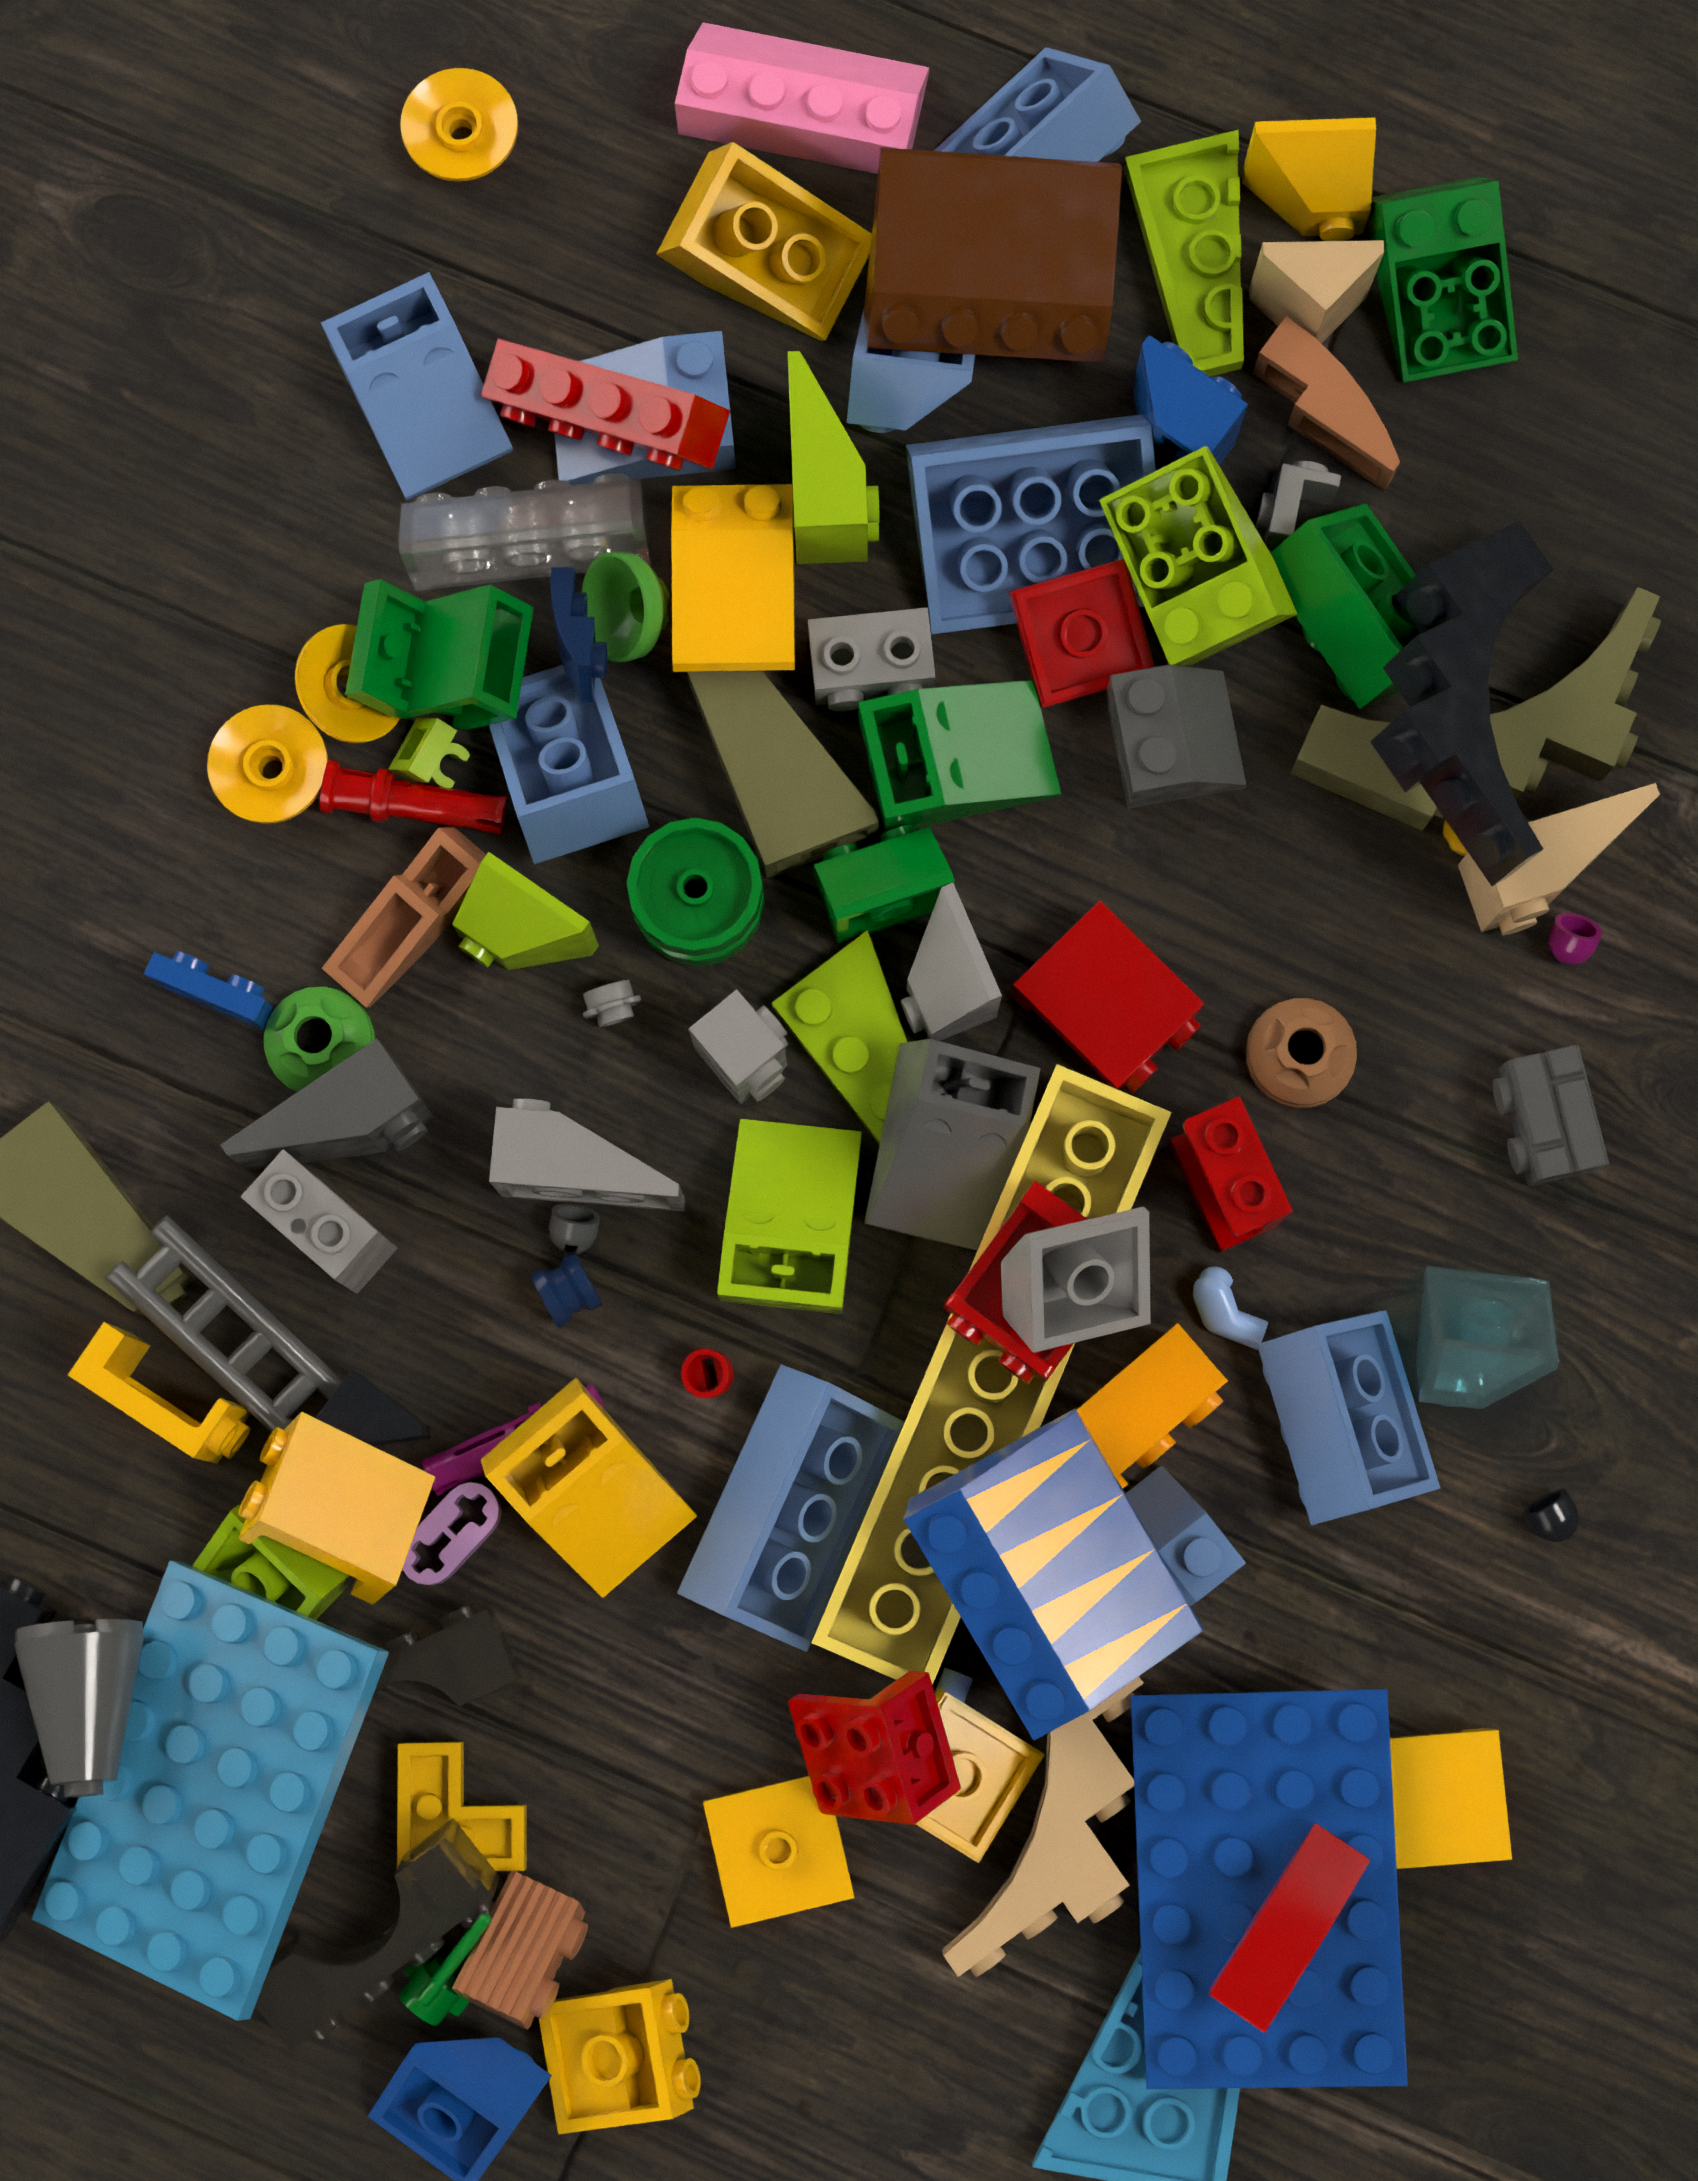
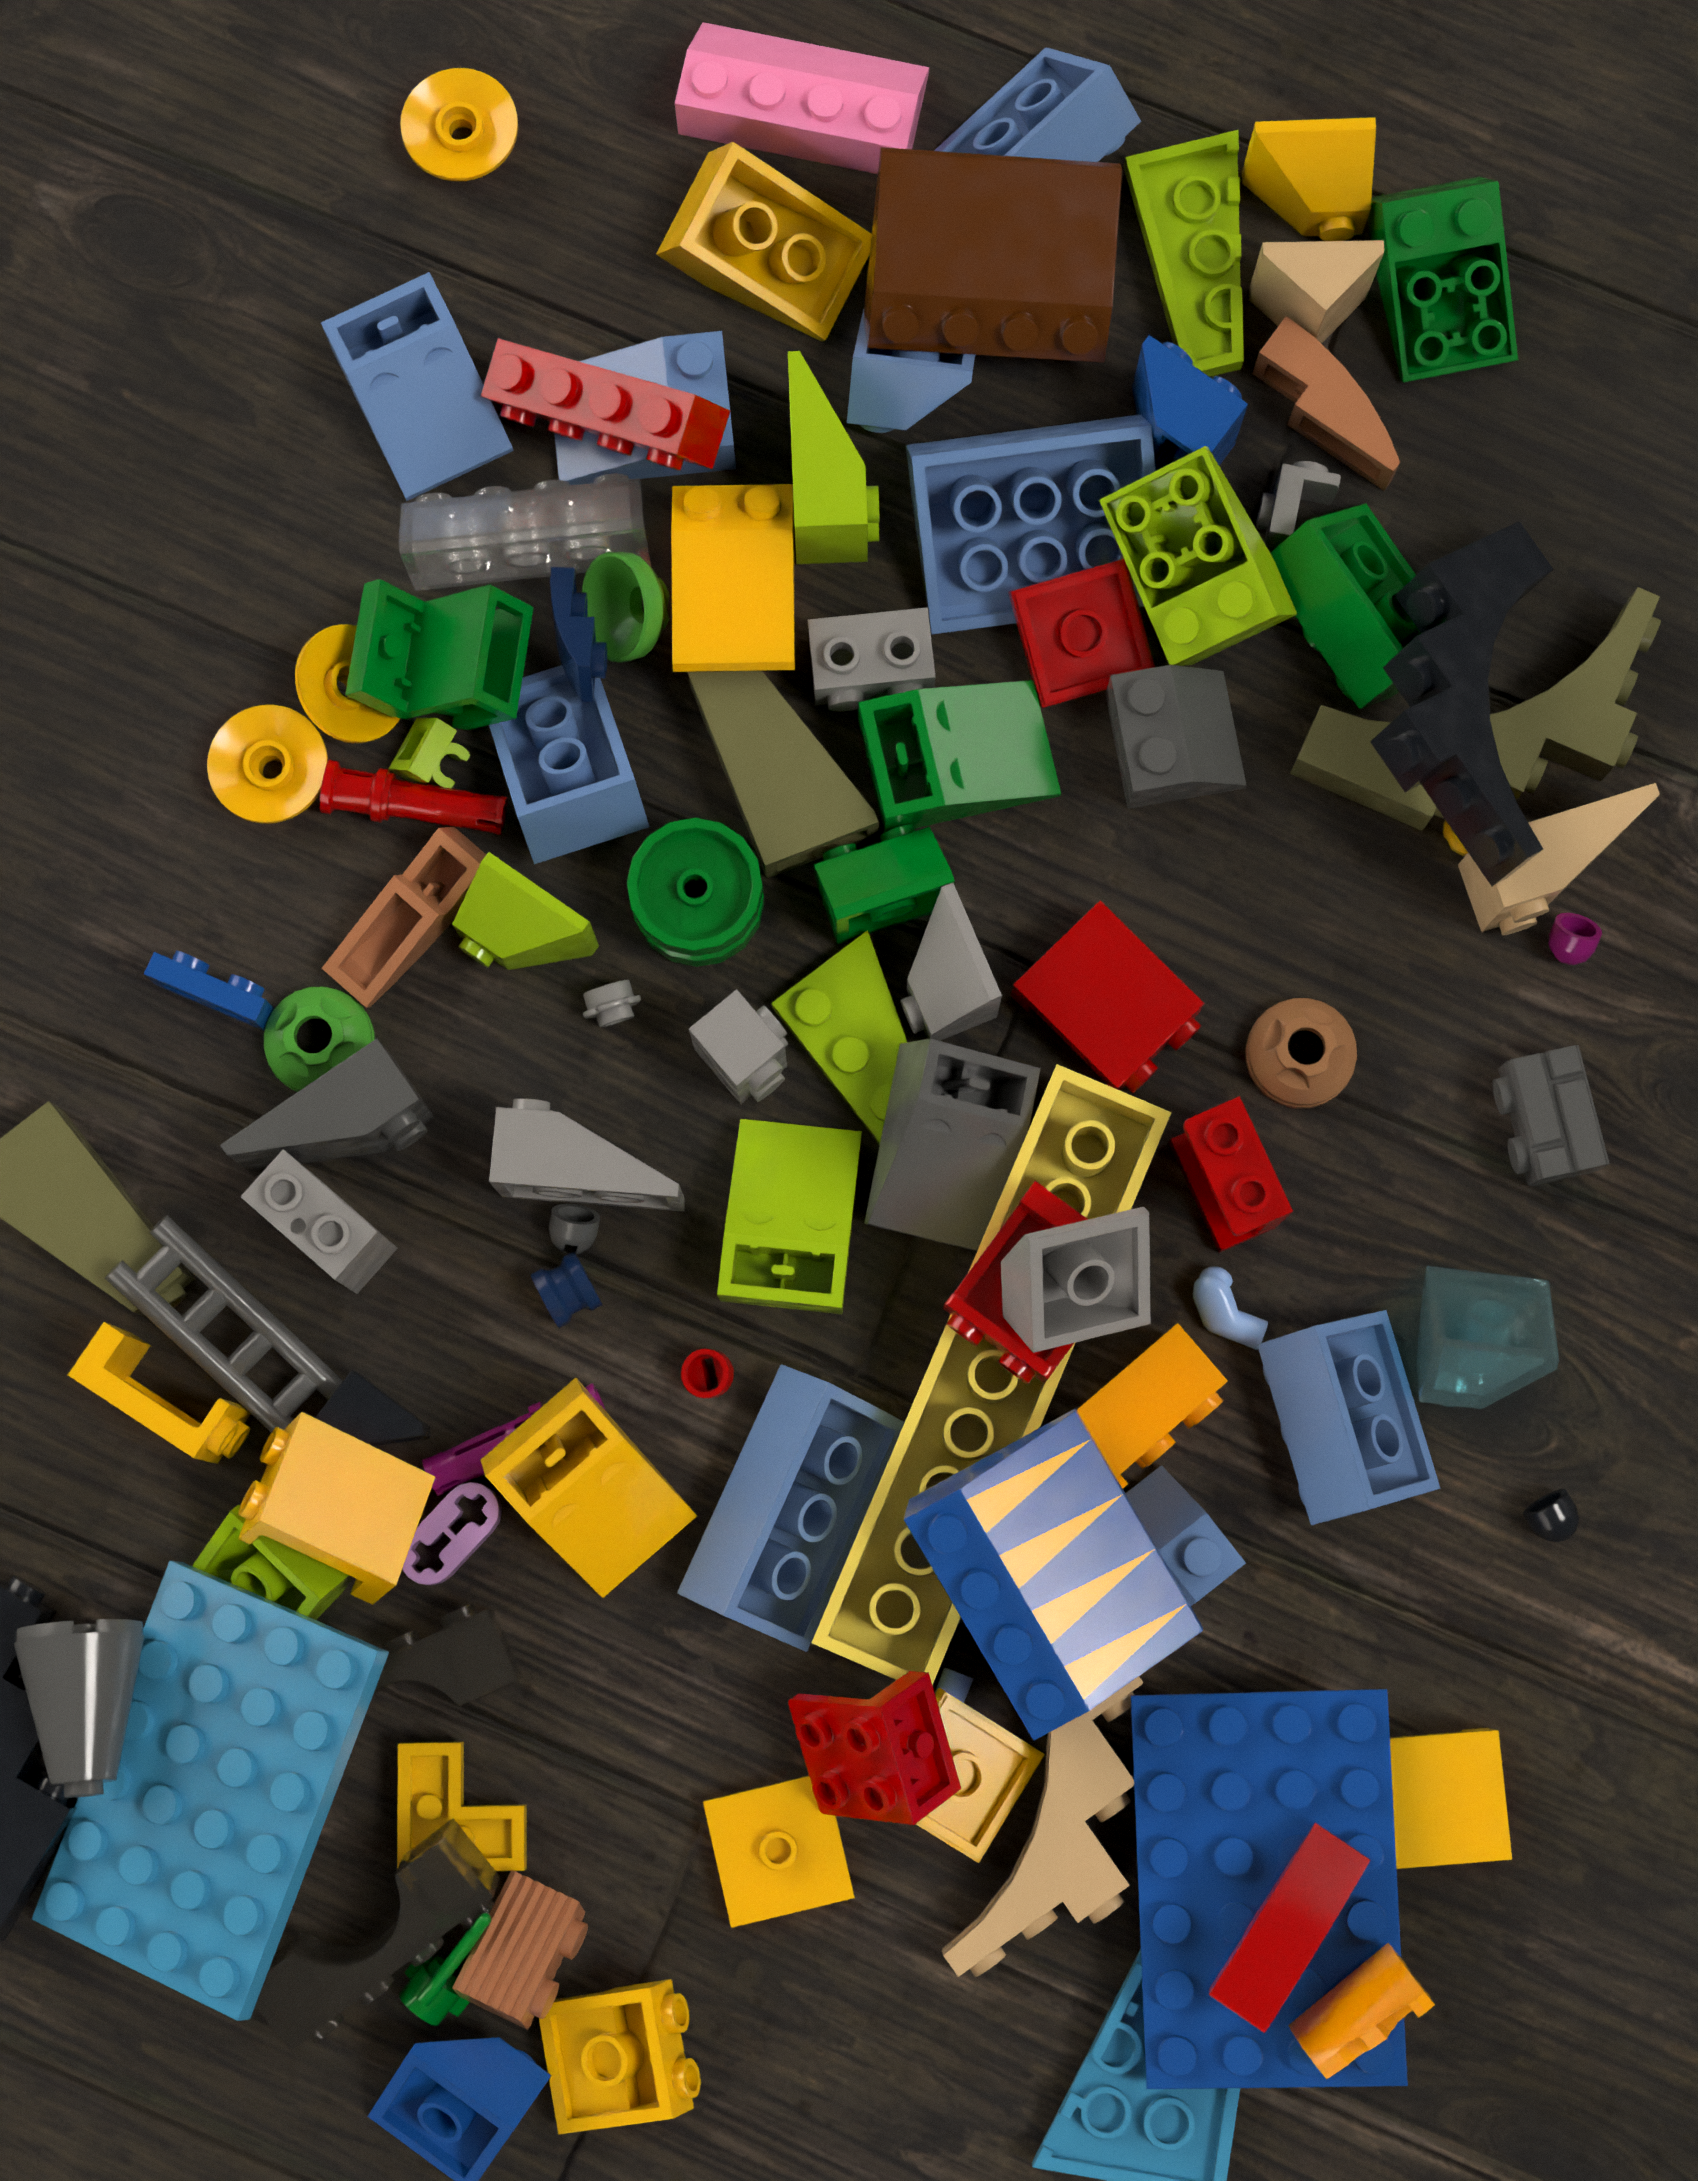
none -> light orange slope [1288,1943,1435,2079]

